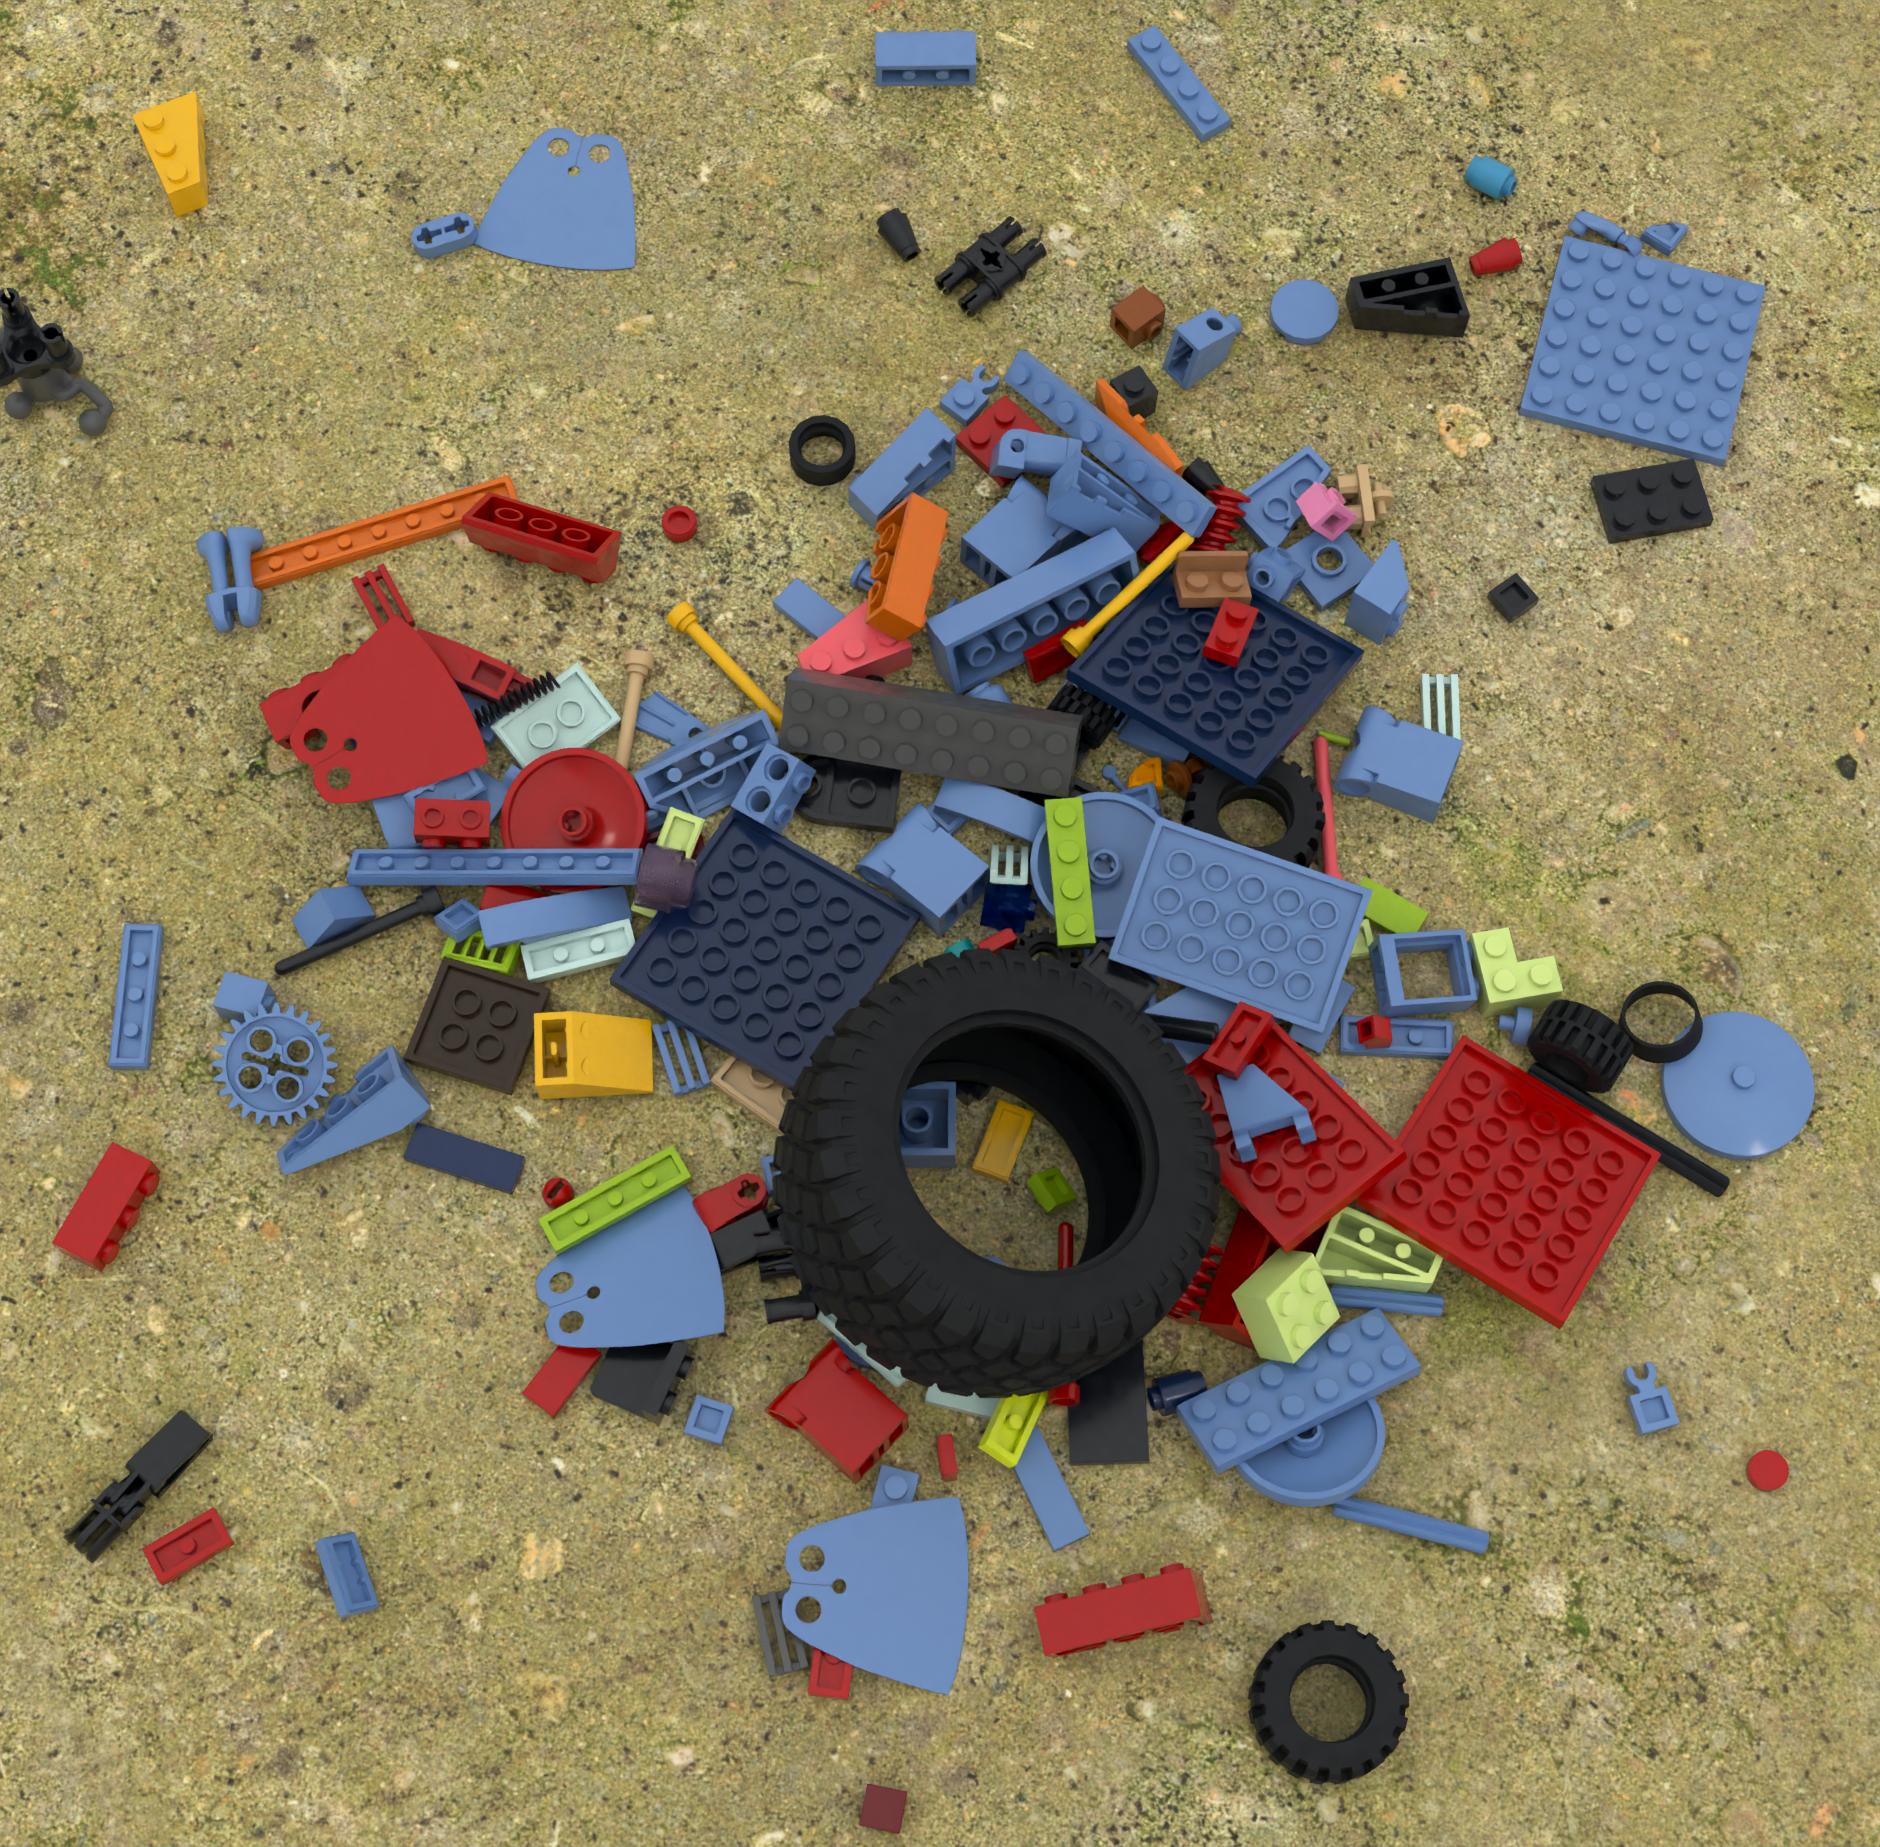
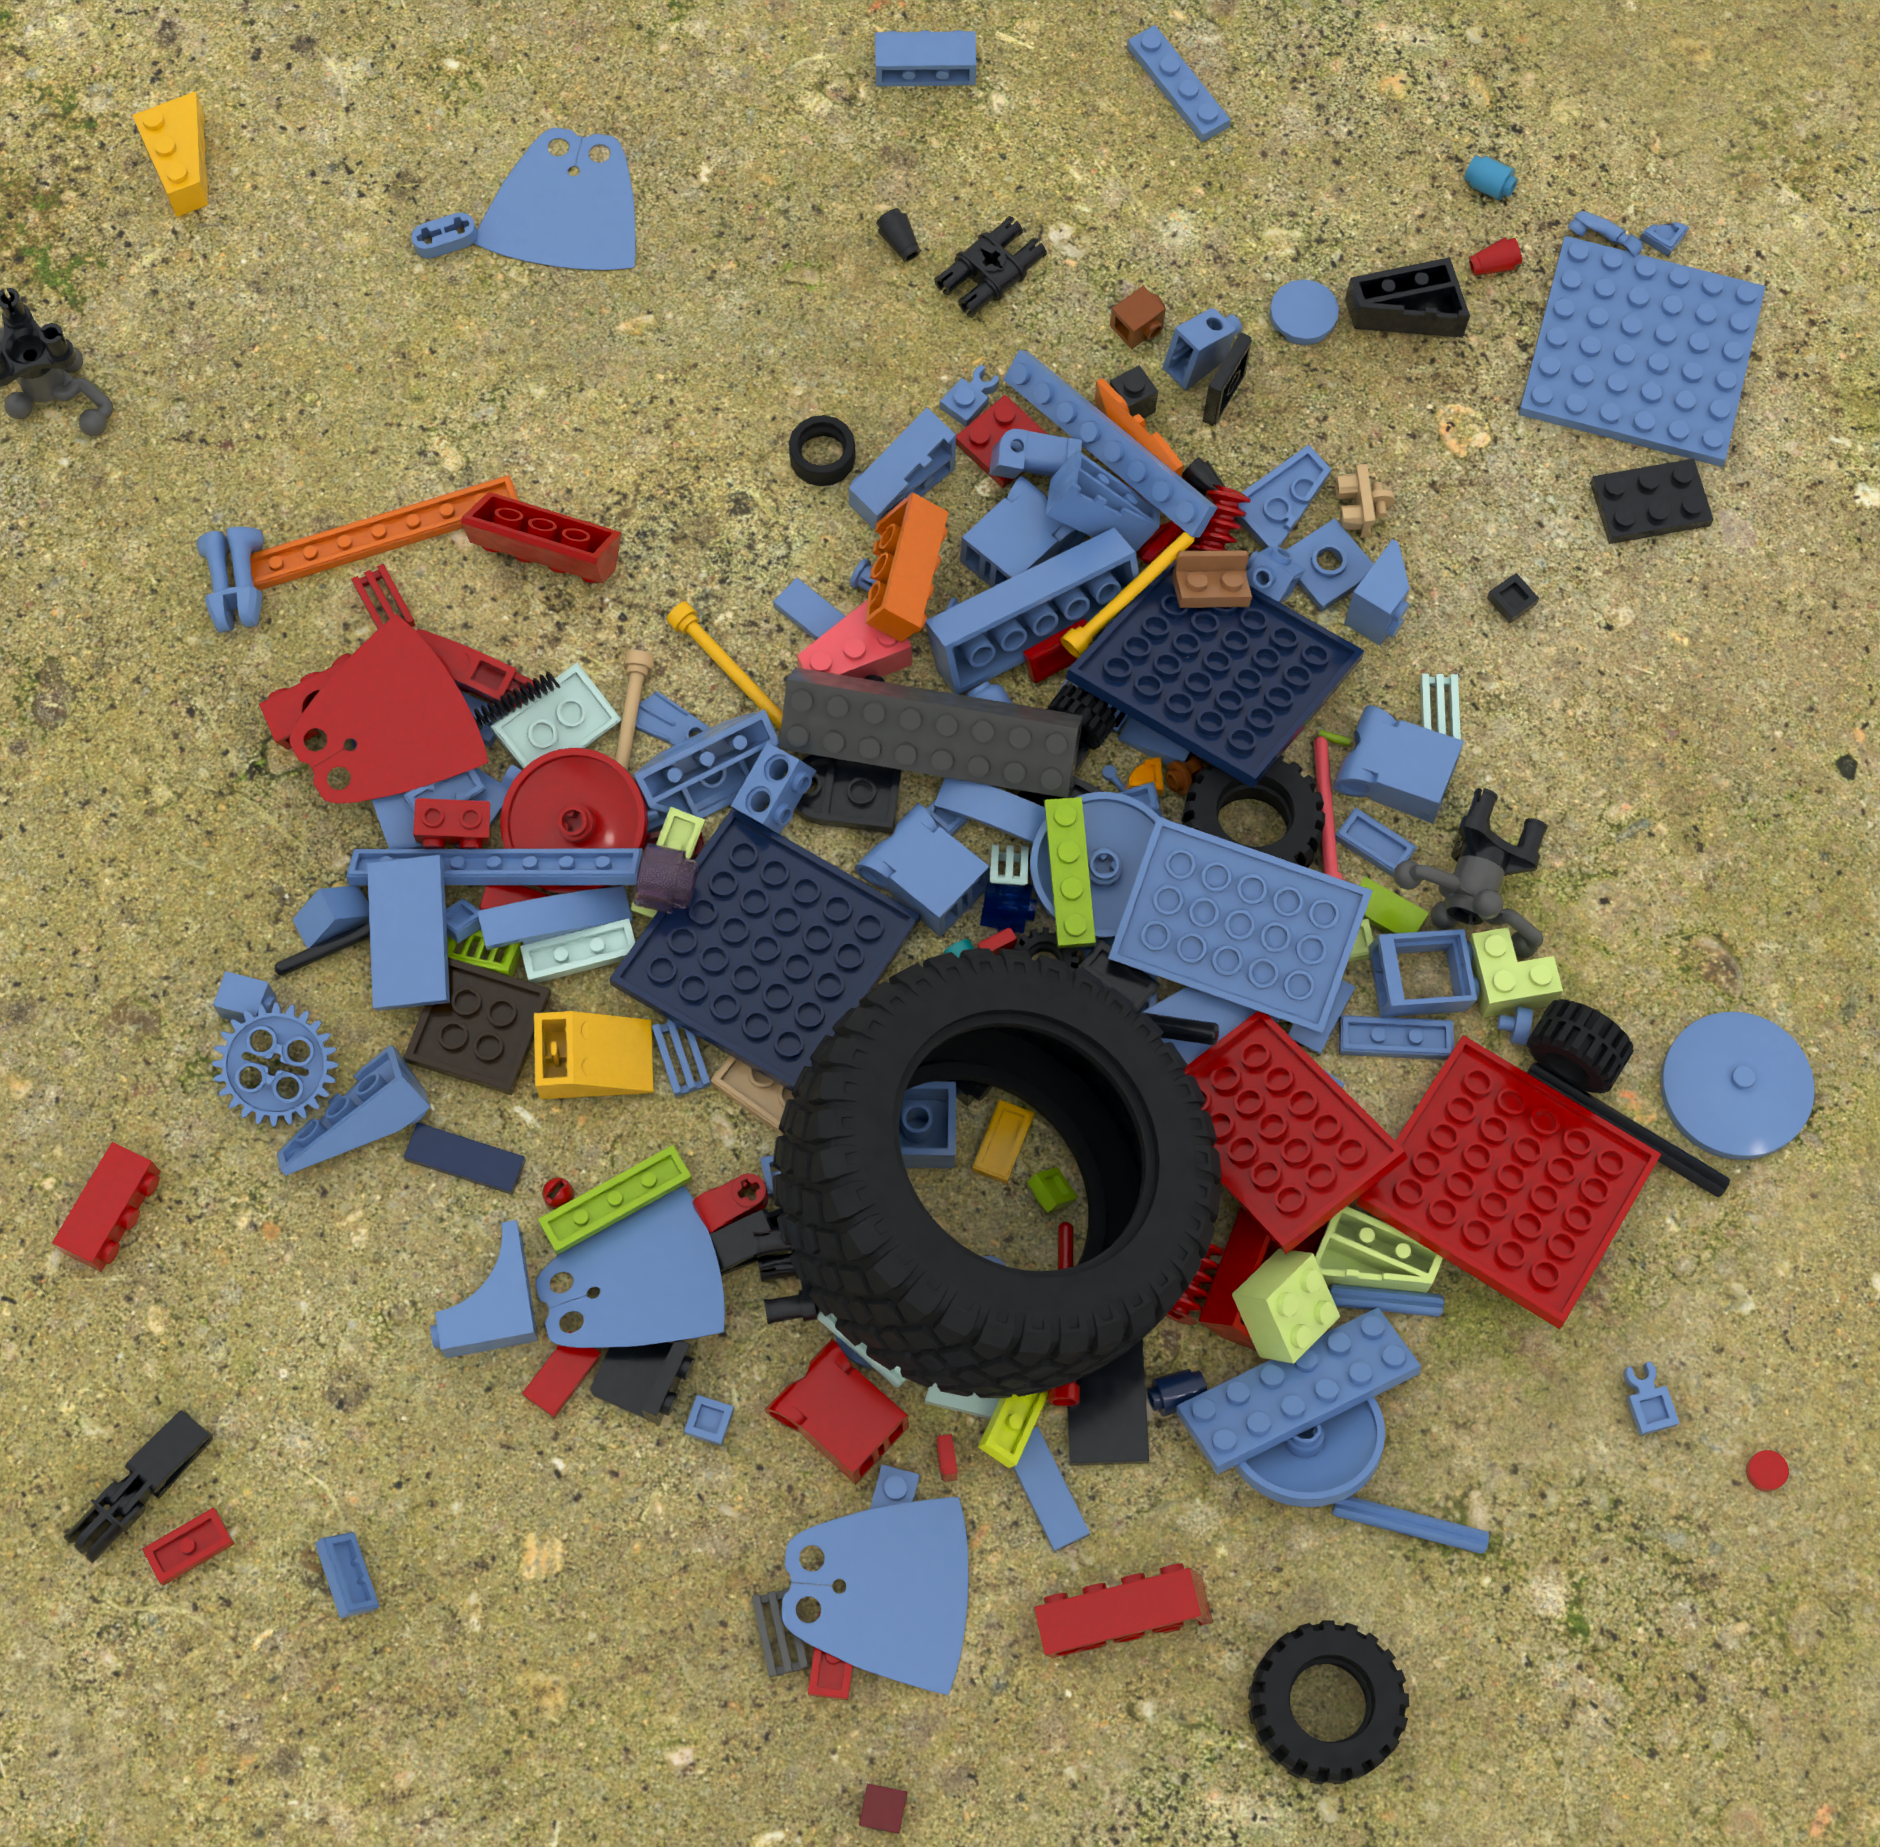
medium blue tile [108,924,164,1070] -> none
red tile [661,505,698,543] -> none
red plate [1202,598,1259,667] -> none
red plate [1202,1001,1275,1081] -> none
medium blue flag [1217,1064,1317,1163] -> none
bright pink brick [1296,482,1358,542] -> none
red piece [1356,1015,1393,1049] -> none
black tyre [1618,981,1703,1063] -> none
none -> medium blue tile [367,855,450,1011]
none -> medium blue arch [430,1220,538,1358]
none -> black tile [1202,332,1252,426]
none -> medium blue tile [1335,807,1417,878]
none -> wheel [1393,788,1548,958]

